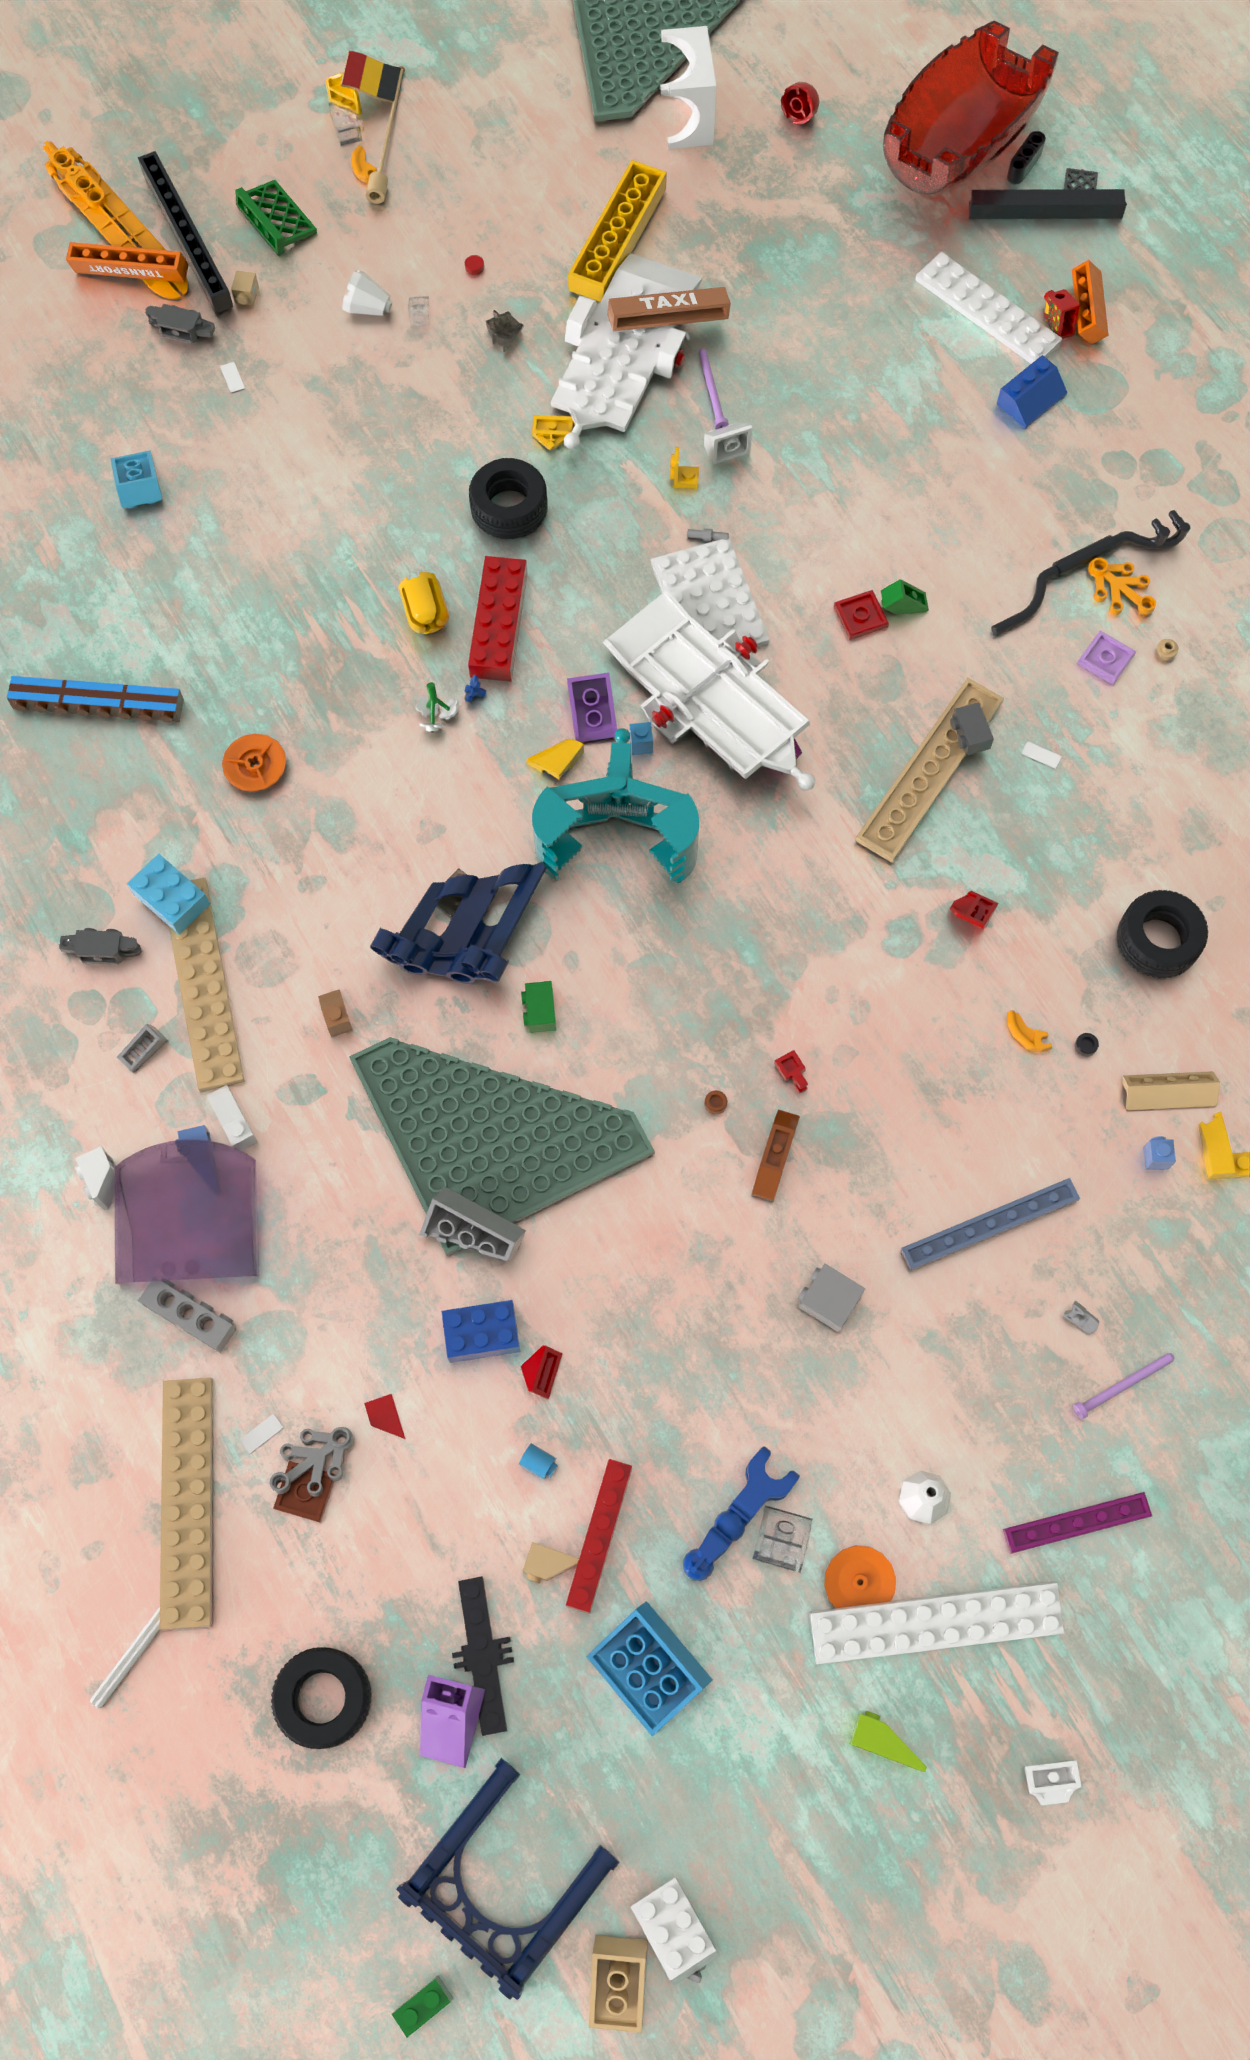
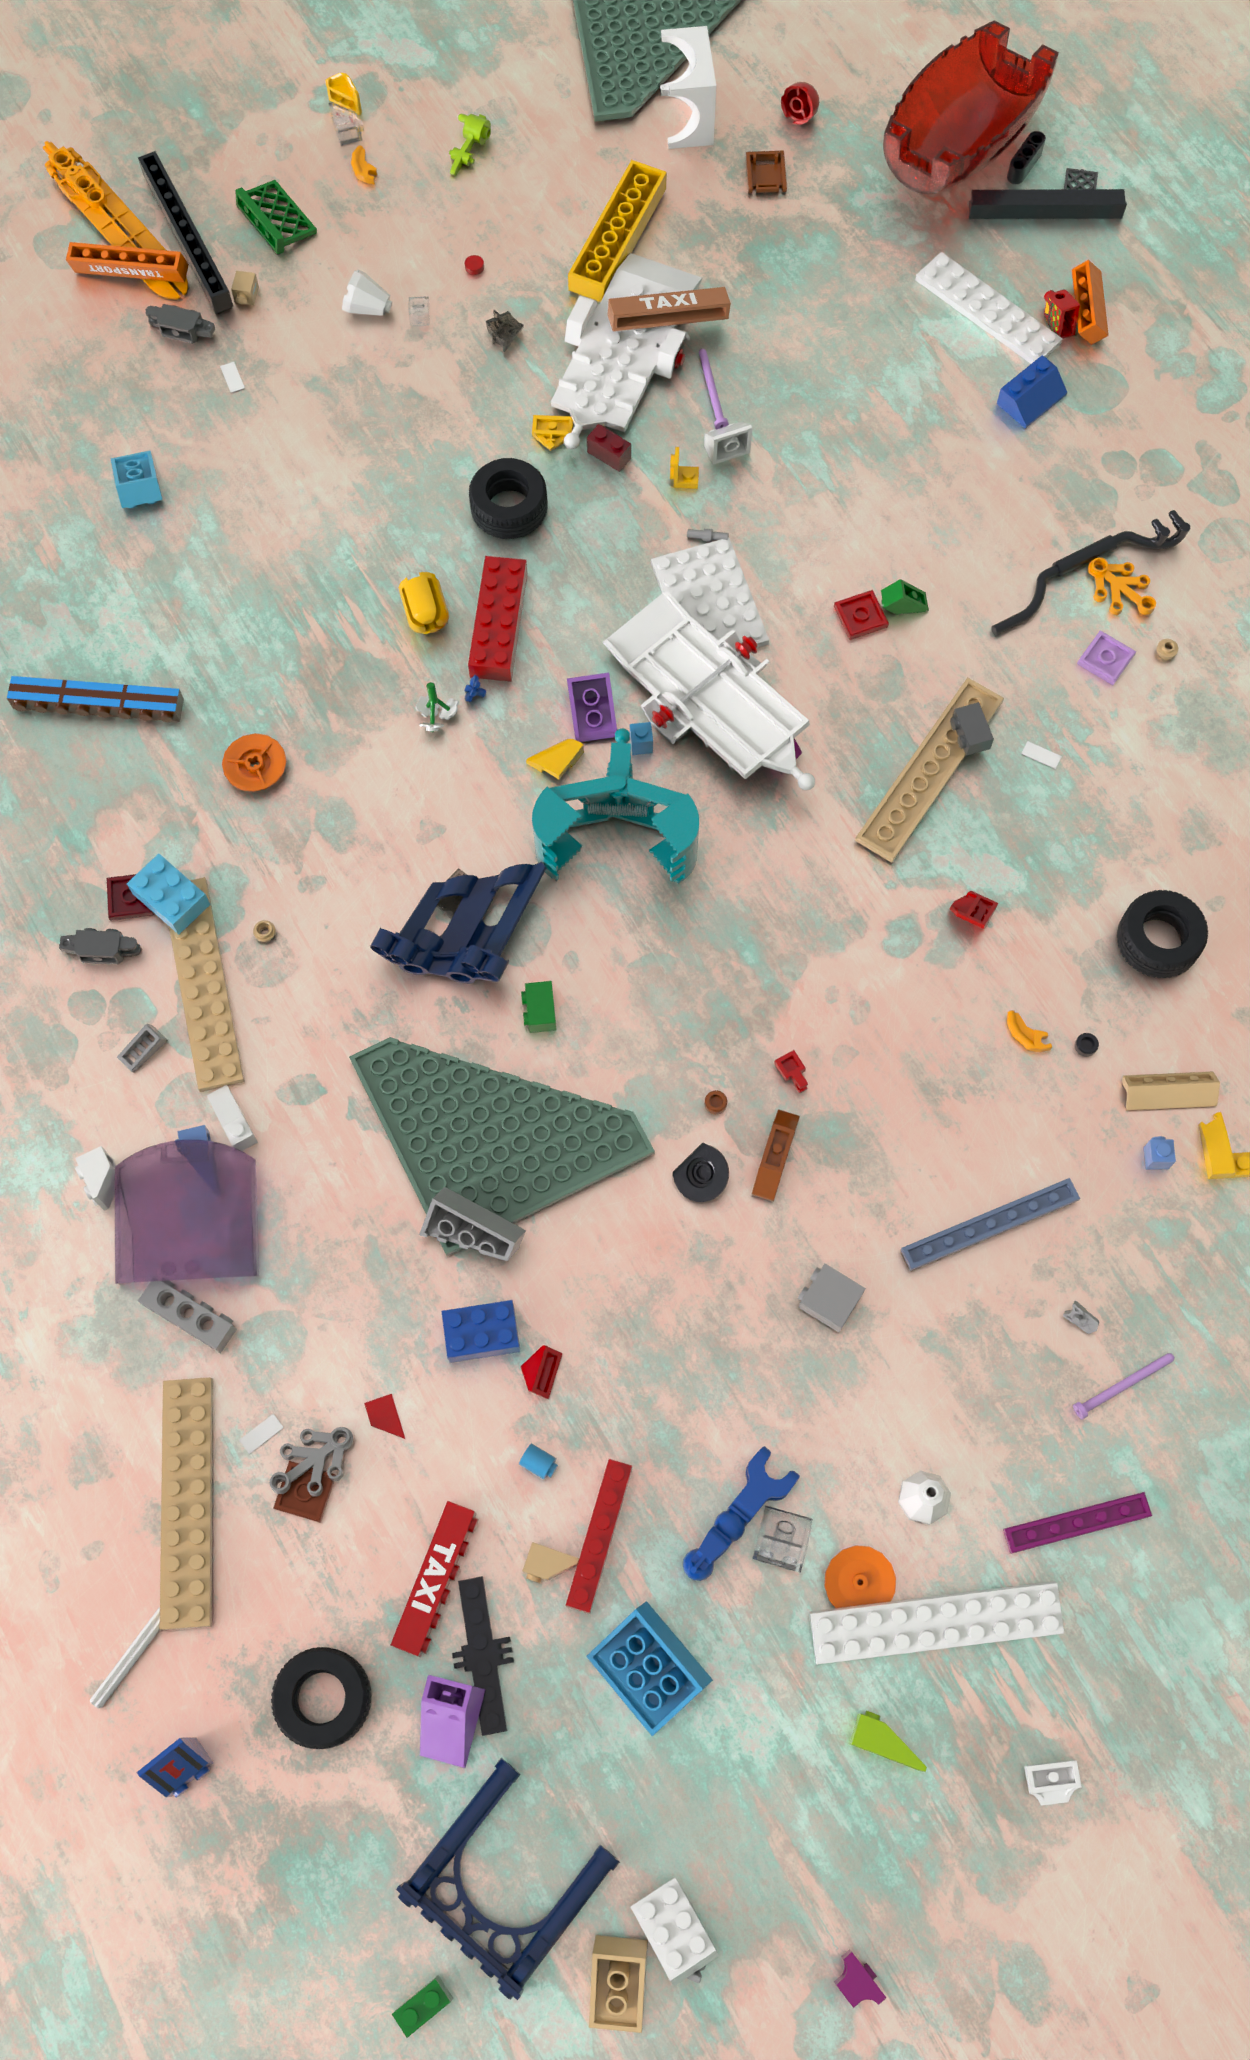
medium nougat slope [318,989,353,1037] -> none
flag [341,51,405,204] -> none
none -> dark red tile [106,874,154,921]
none -> blue slope [136,1738,213,1798]
none -> tan plate [253,920,276,942]
none -> red brick [390,1501,479,1657]
none -> lime piece [449,114,491,176]
none -> dark red brick [587,424,631,472]
none -> black hat [673,1143,729,1202]
none -> dark orange container [746,150,787,193]
none -> magenta brick [834,1949,886,2008]

